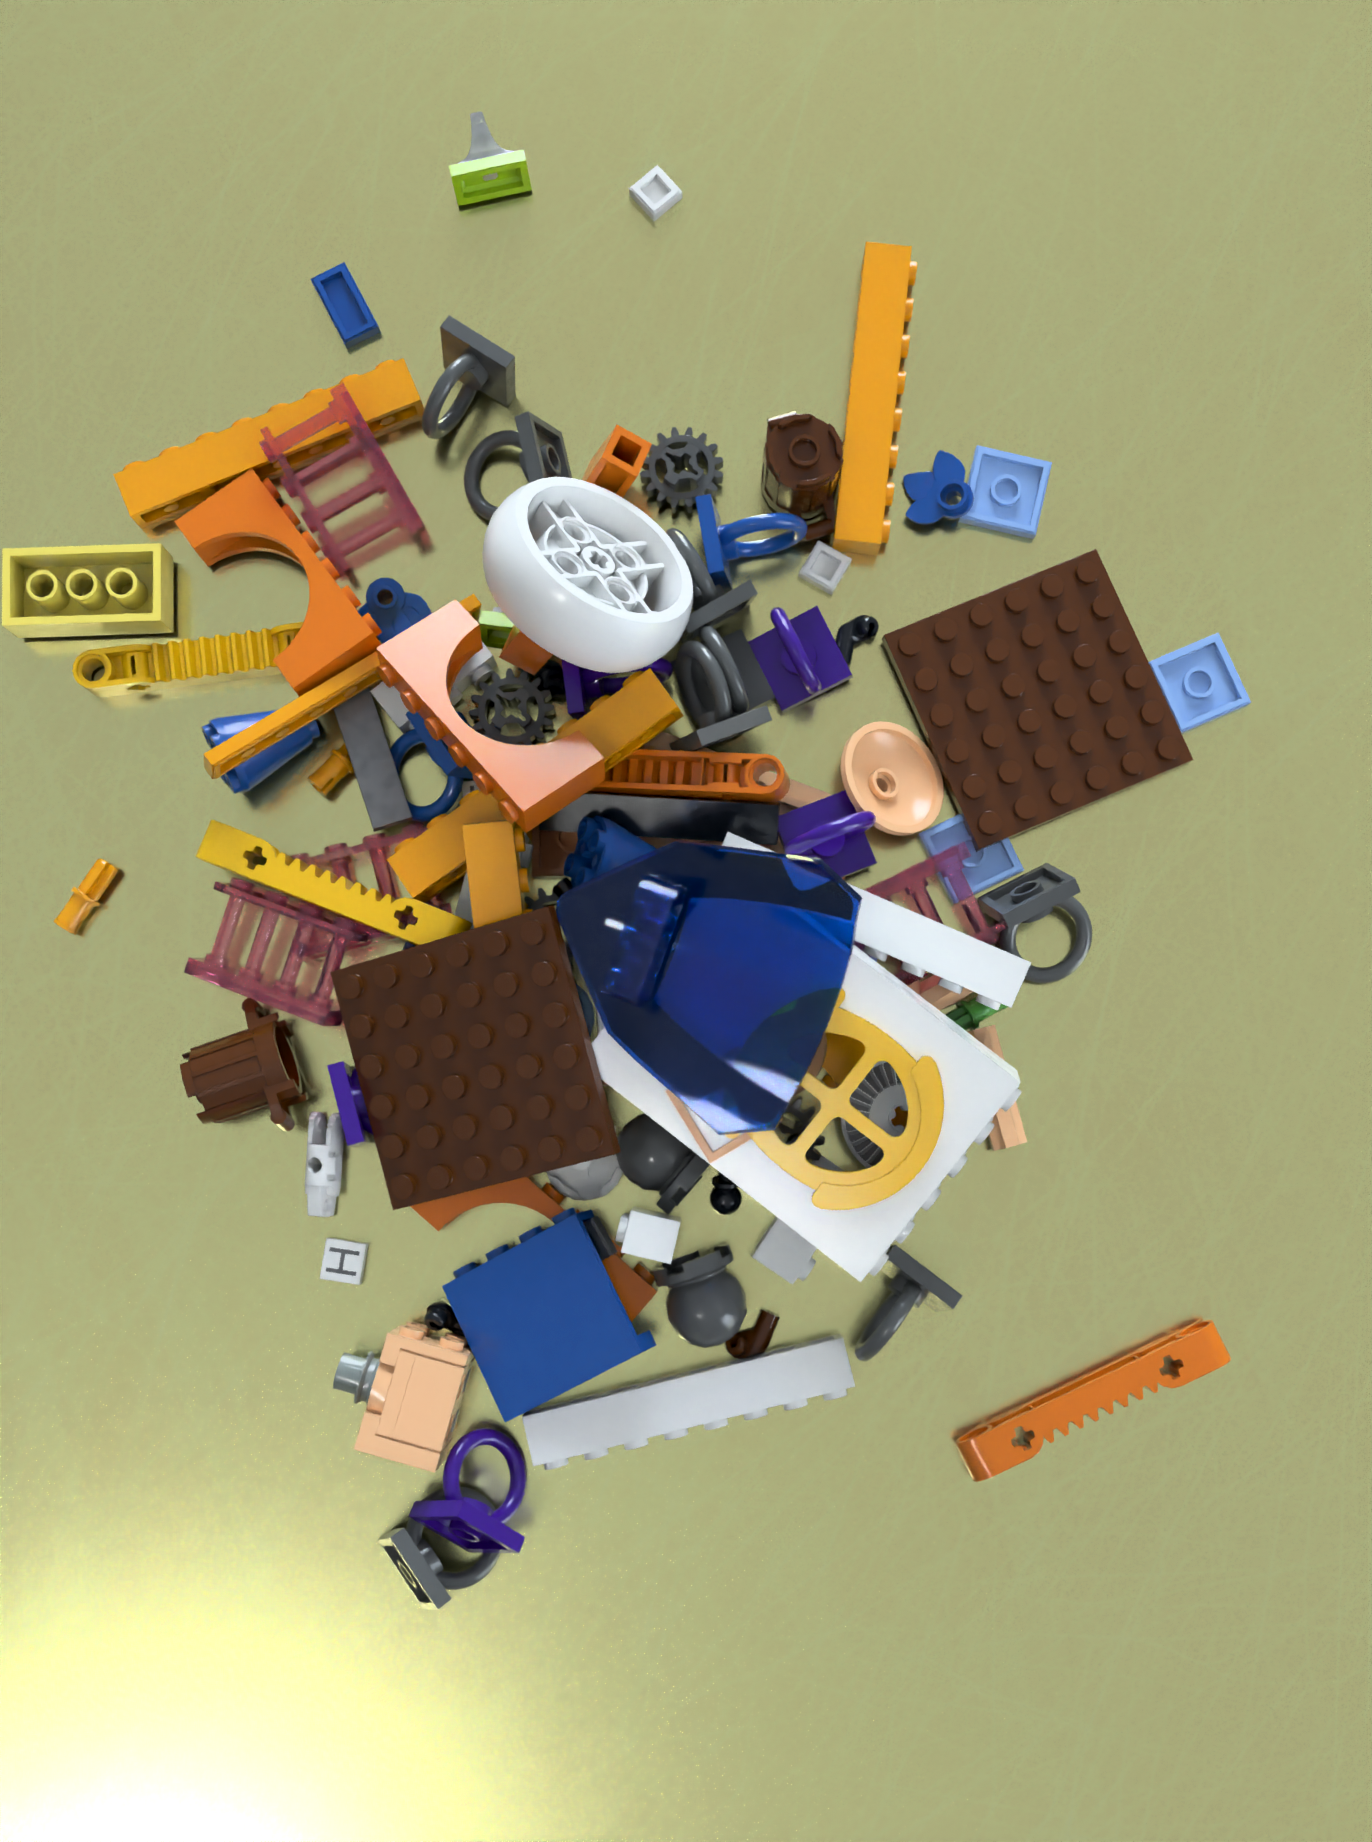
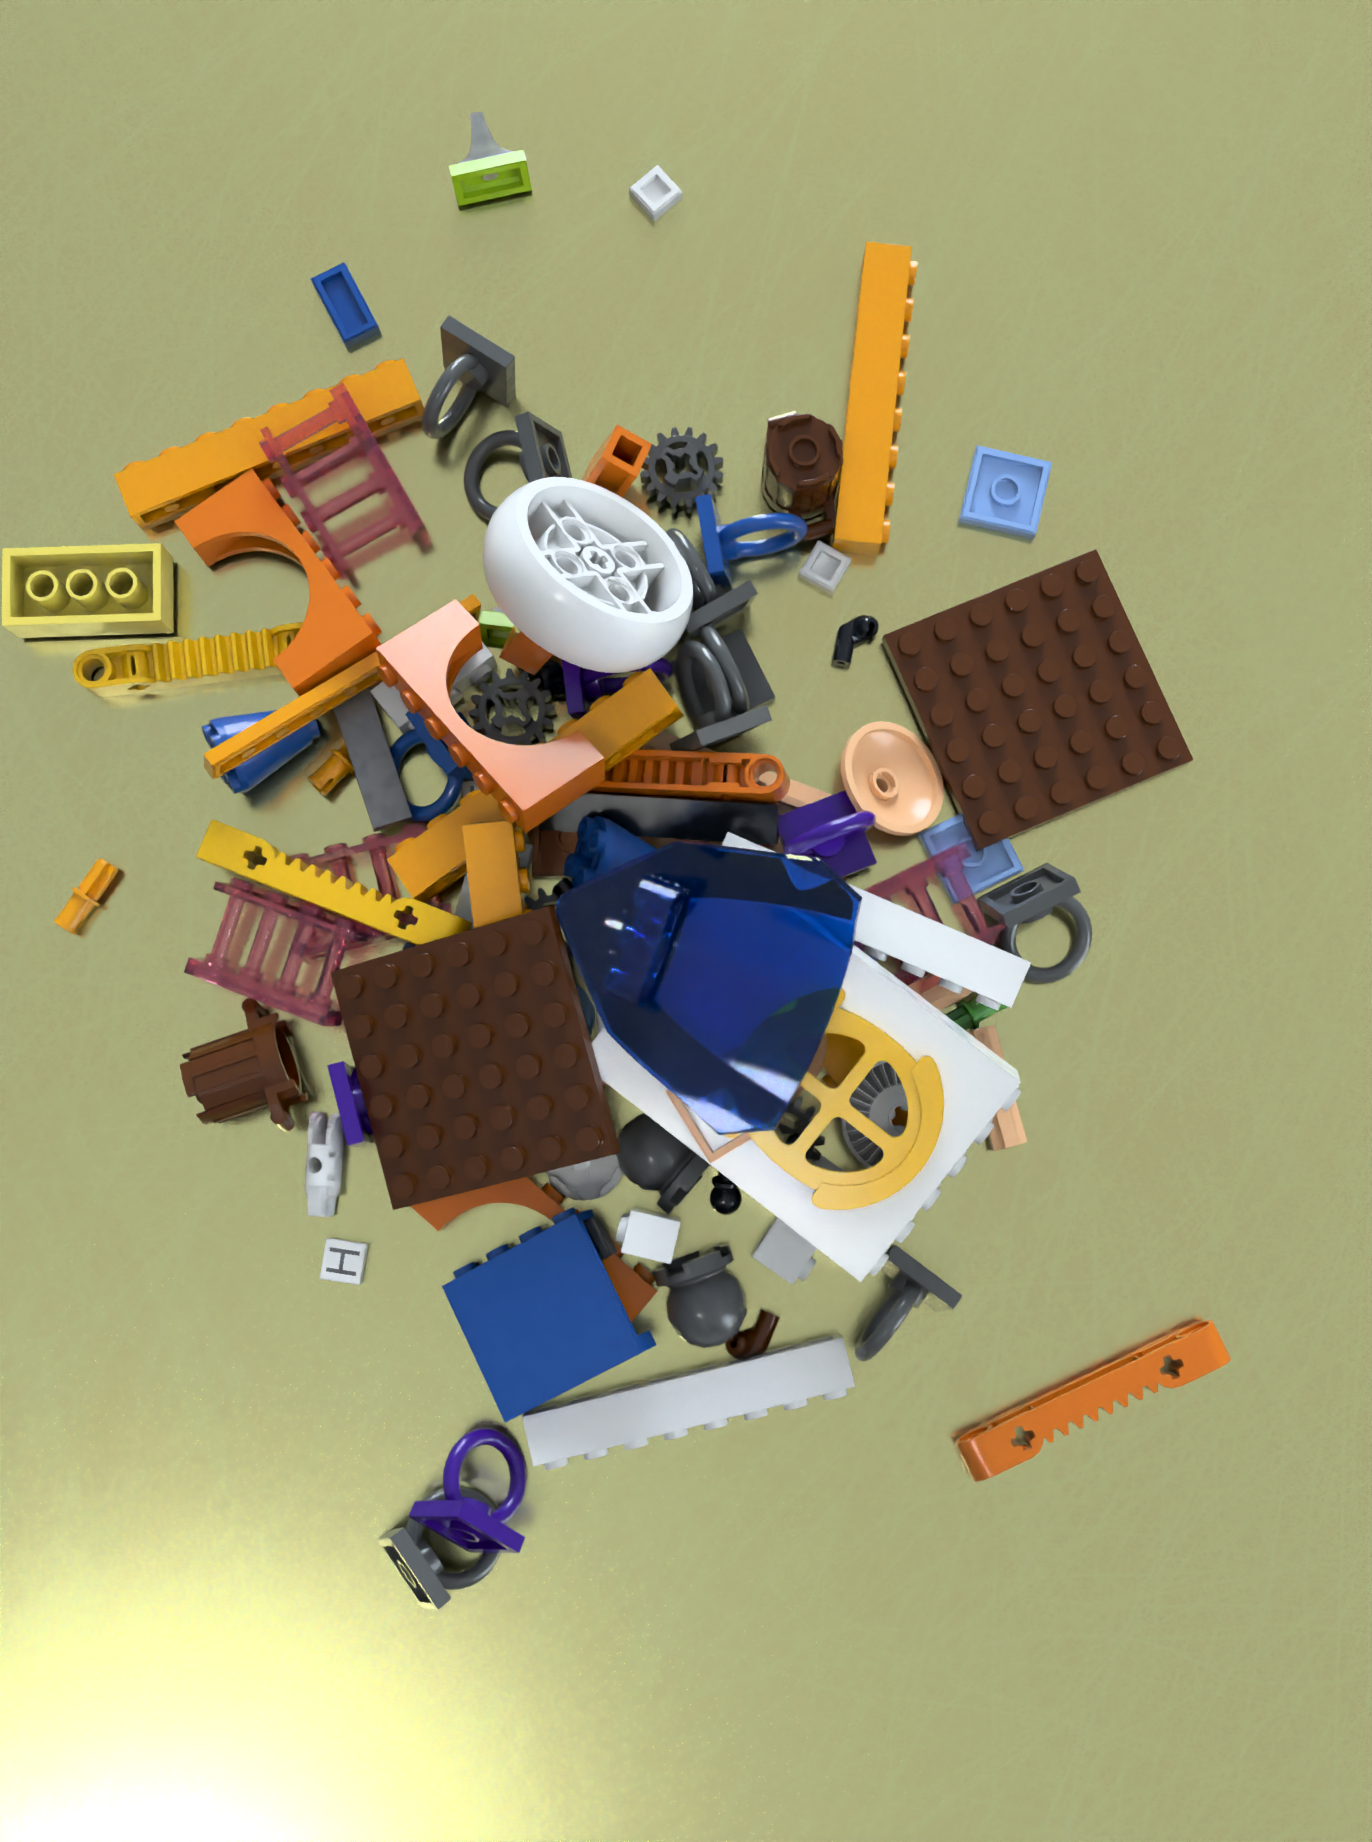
light nougat piece [333,1321,474,1473] -> none
blue plate [358,578,432,644] -> none
black arm [424,1301,465,1337] -> none
dark purple tile [748,606,853,713] -> none
blue plate [903,450,974,525] -> none
light blue tile [1149,633,1251,734] -> none

